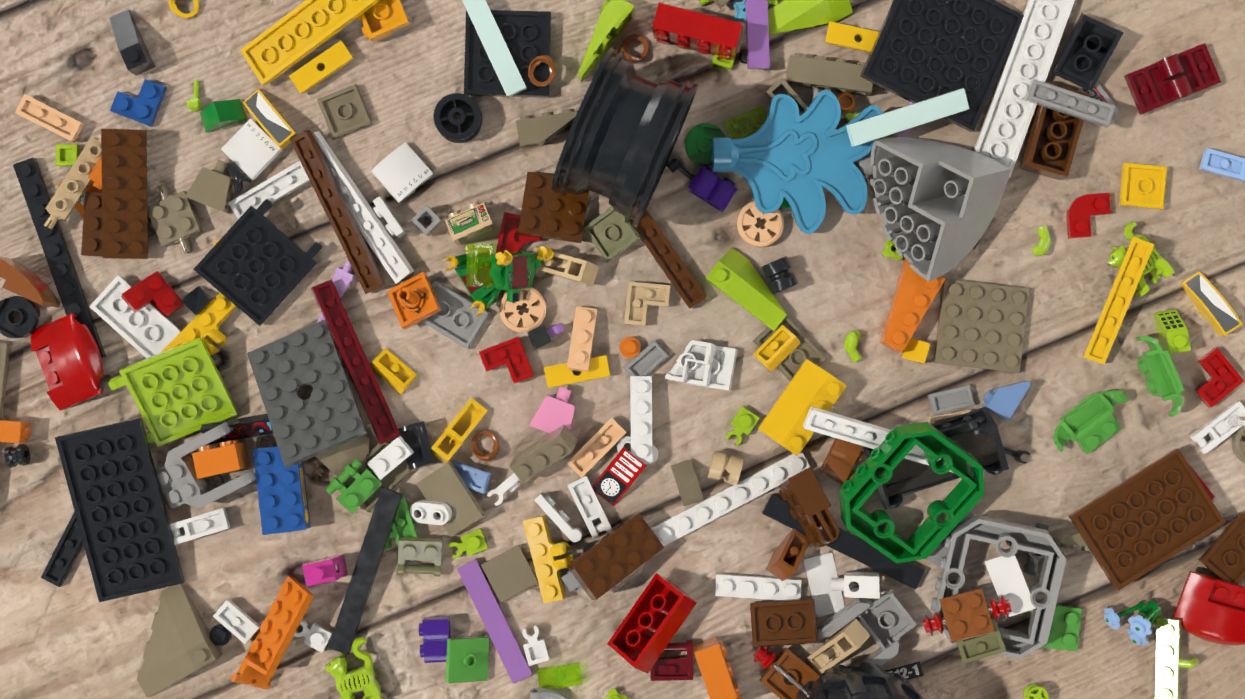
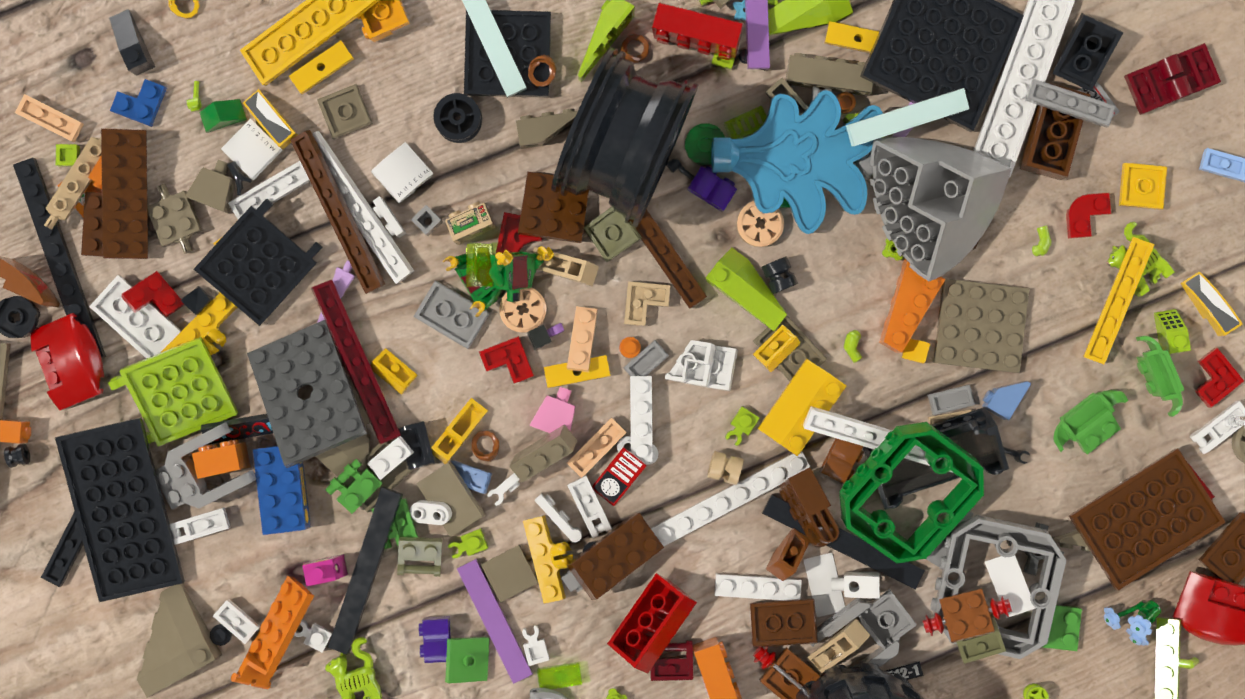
orange plate [387,272,441,330] -> none
dark tan slope [671,459,704,506] -> none

